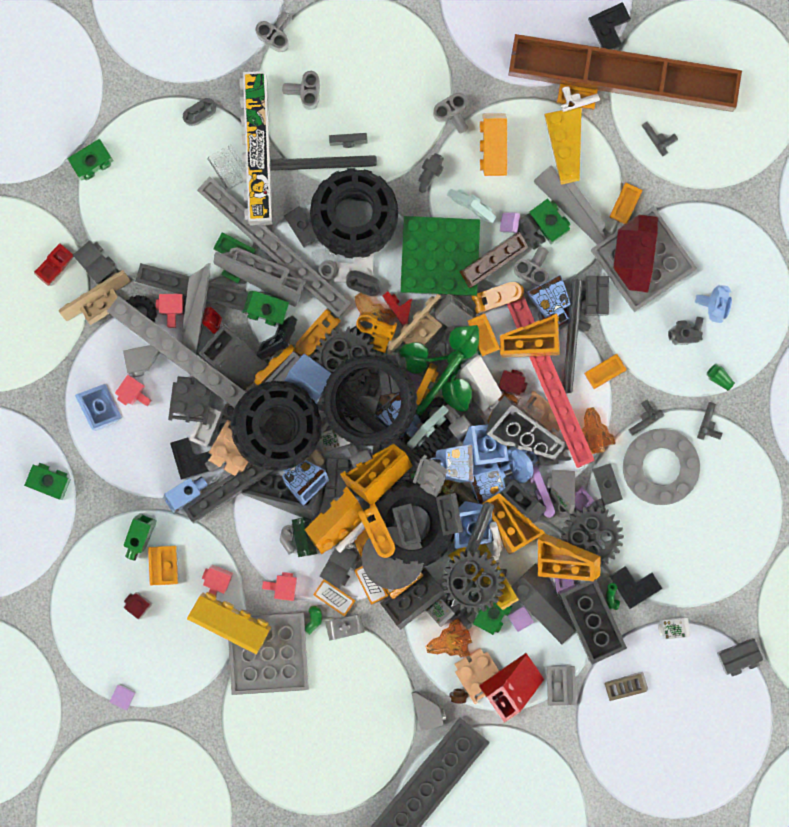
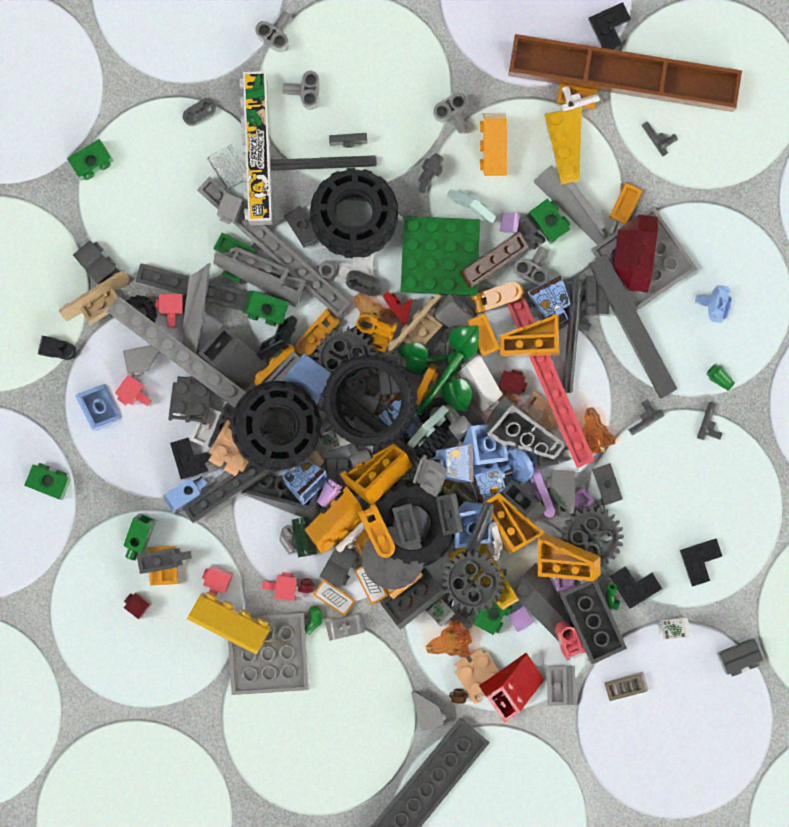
red slope [34,243,74,286] -> none
lavender tile [110,684,135,711] -> none
red tile [202,306,222,334] -> none
light orange tile [584,354,627,390] -> none
light grey plate [623,429,700,505] -> none
dark grey piece [668,317,704,345] -> none
none -> black piece [37,335,76,360]
none -> dark grey hinge [136,548,192,574]
none -> light grey brick [217,192,244,224]
none -> dark red plate [297,578,316,593]
none -> lavender cone [317,478,343,508]
none -> coral piece [555,621,585,661]
none -> dark grey tile [588,254,677,398]
none -> black plate [679,538,723,587]

